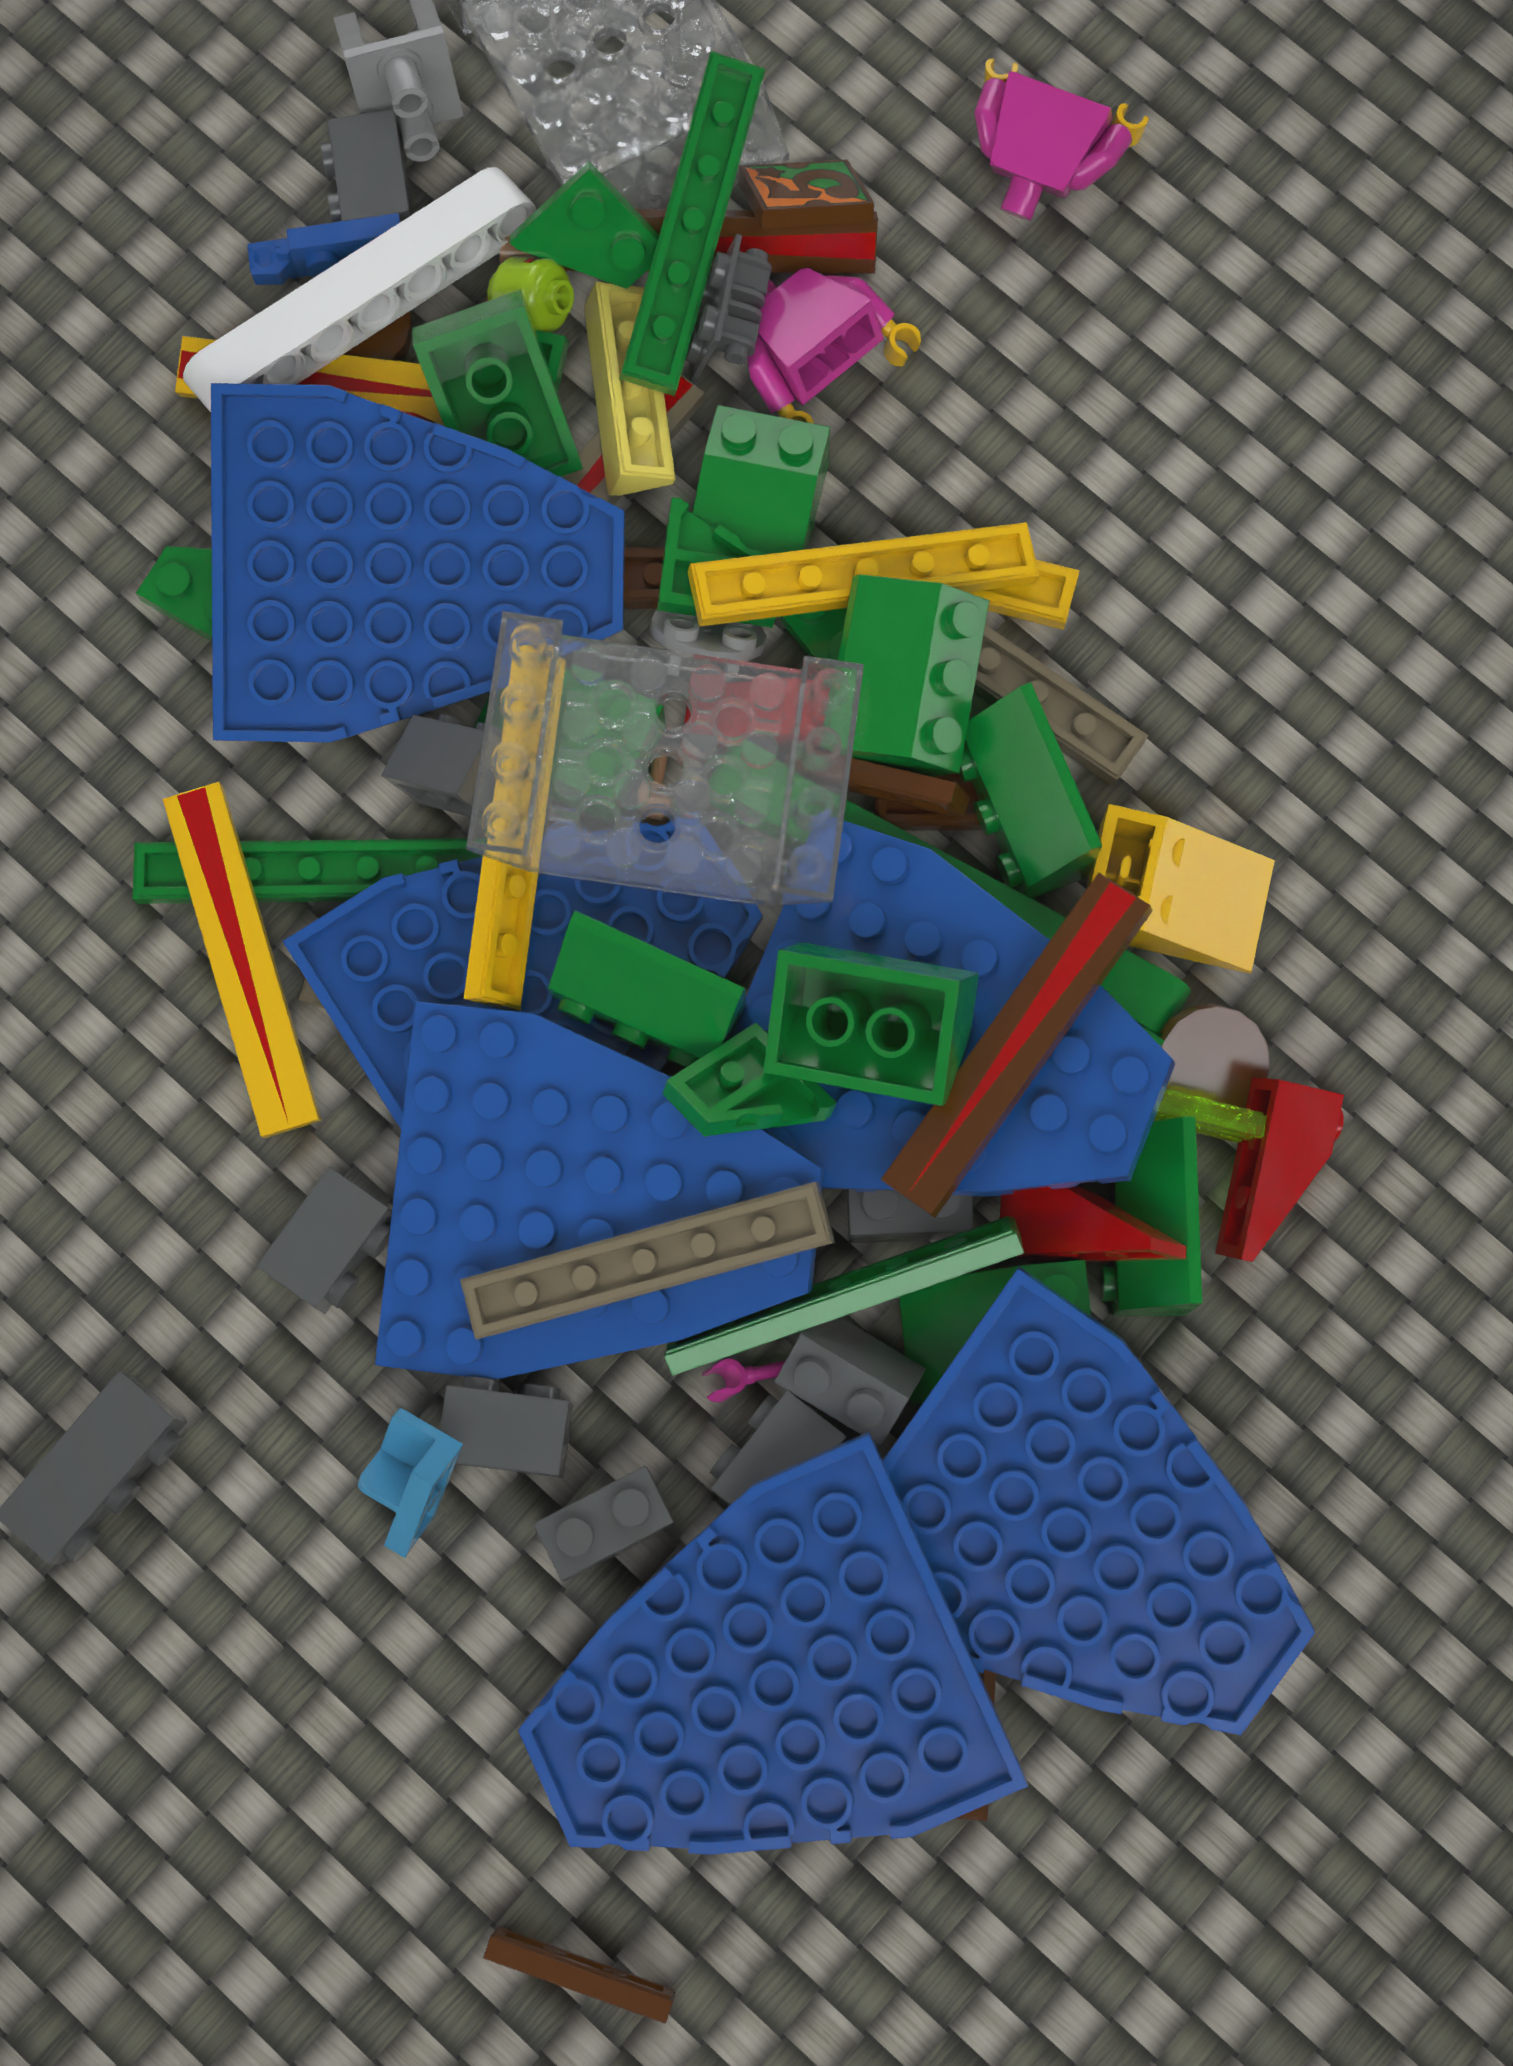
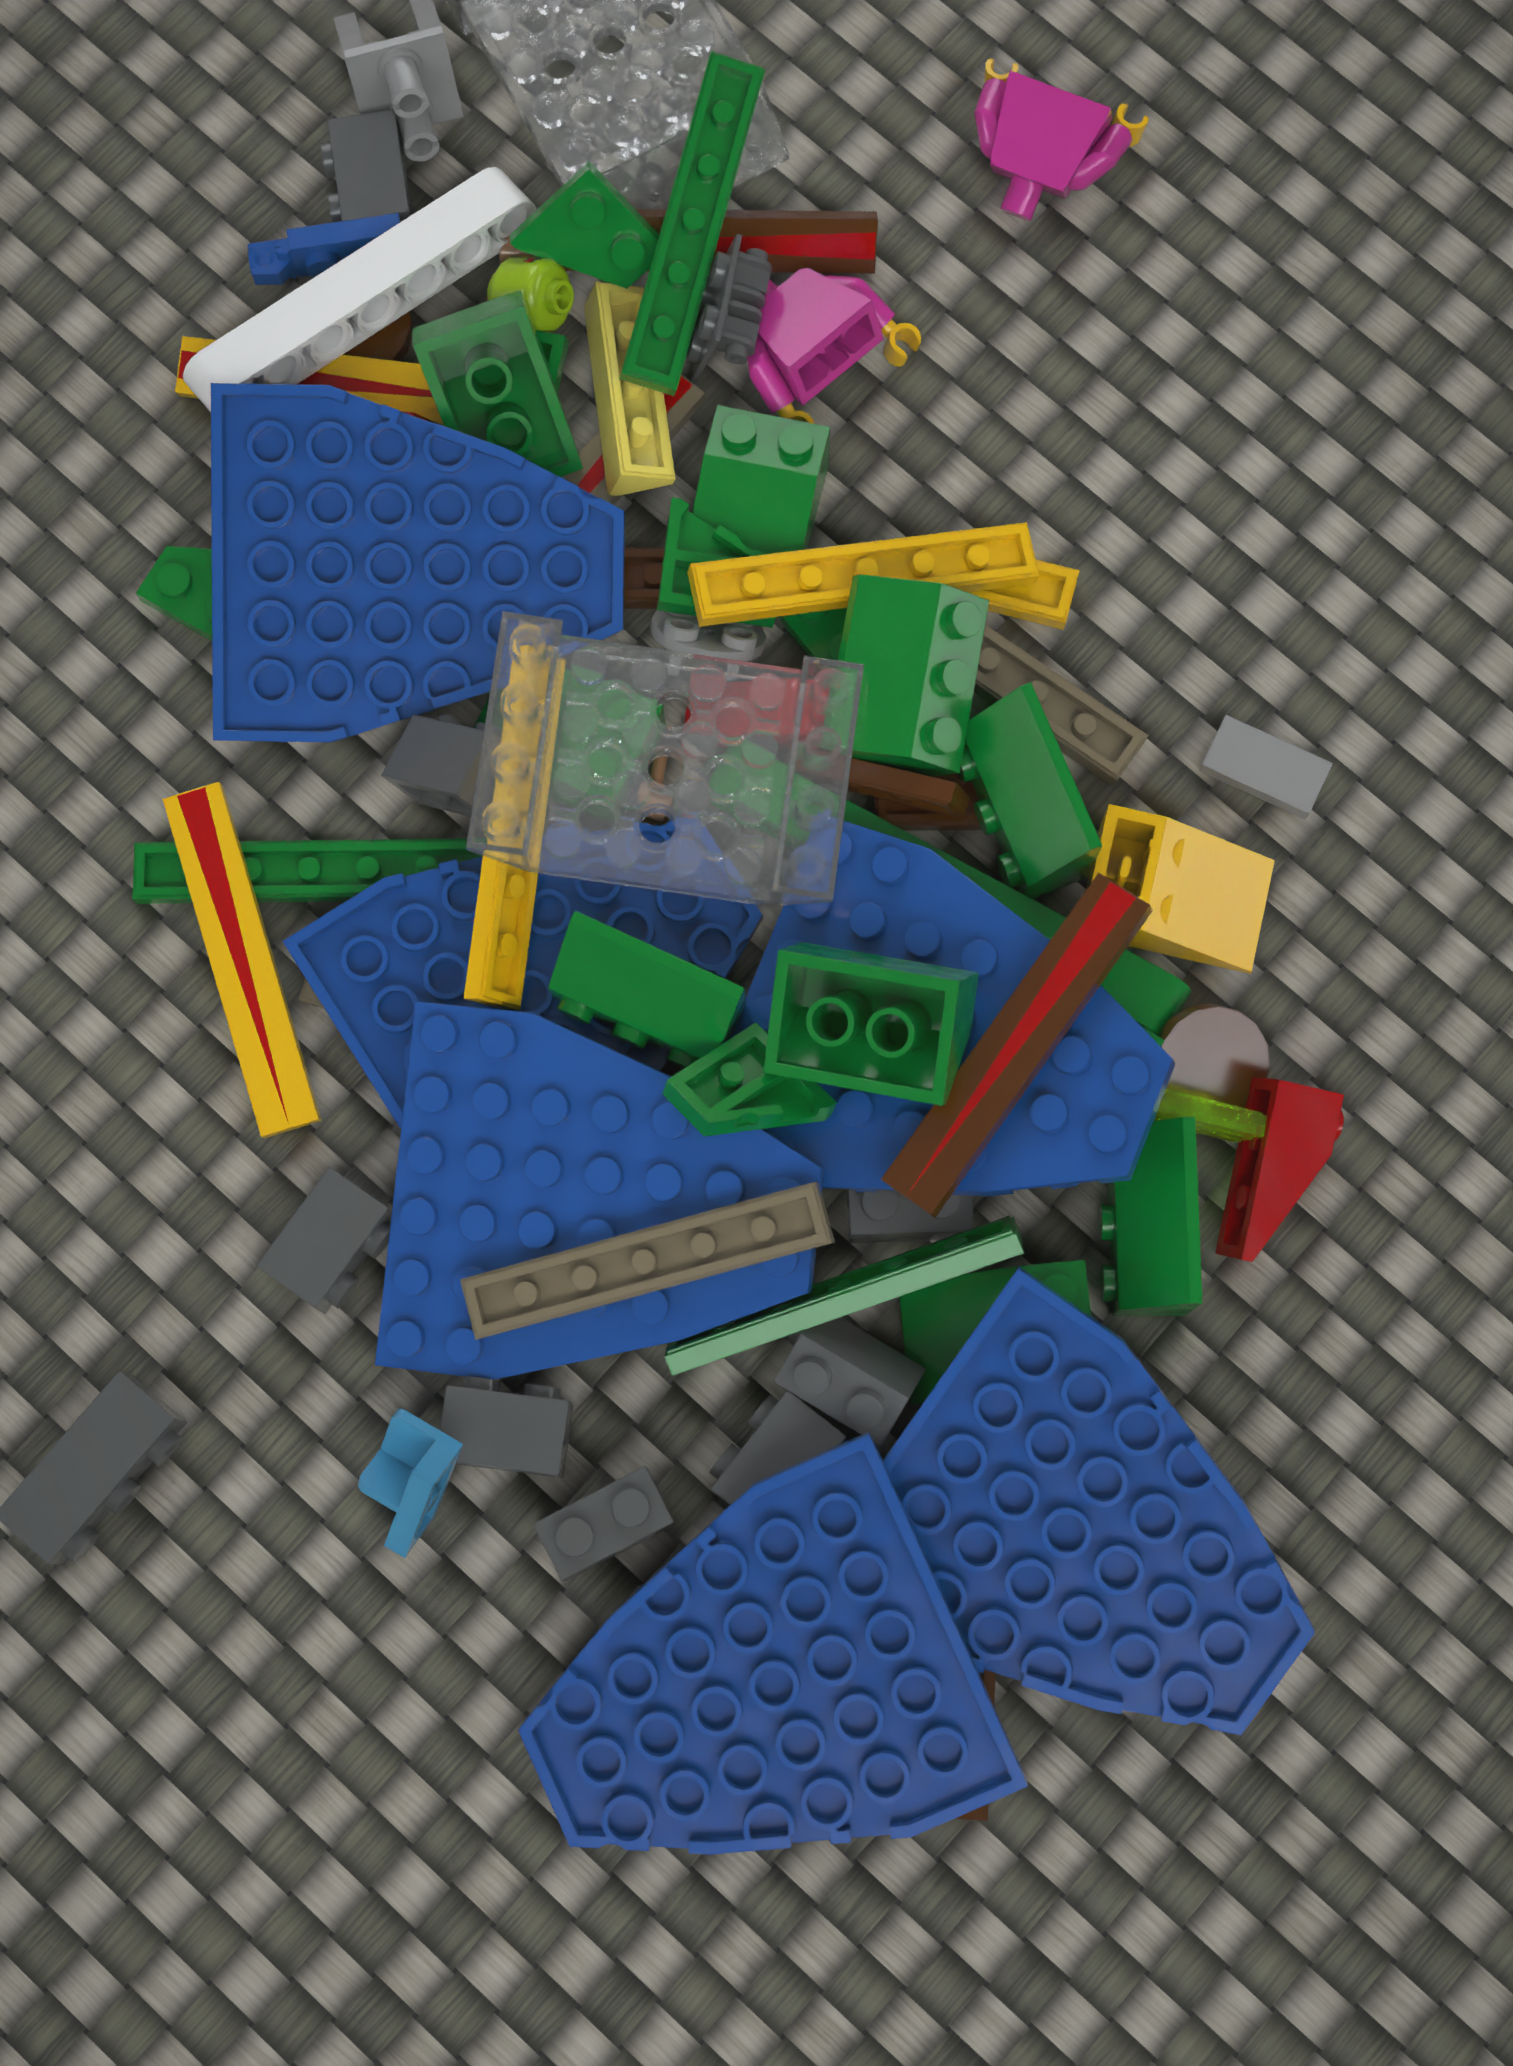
reddish brown tile [483,1927,676,2024] -> none
dark pink hand [702,1358,786,1403] -> none
reddish brown tile [738,159,874,231] -> none
red slope [999,1186,1186,1263] -> none
none -> light grey tile [1199,715,1333,820]

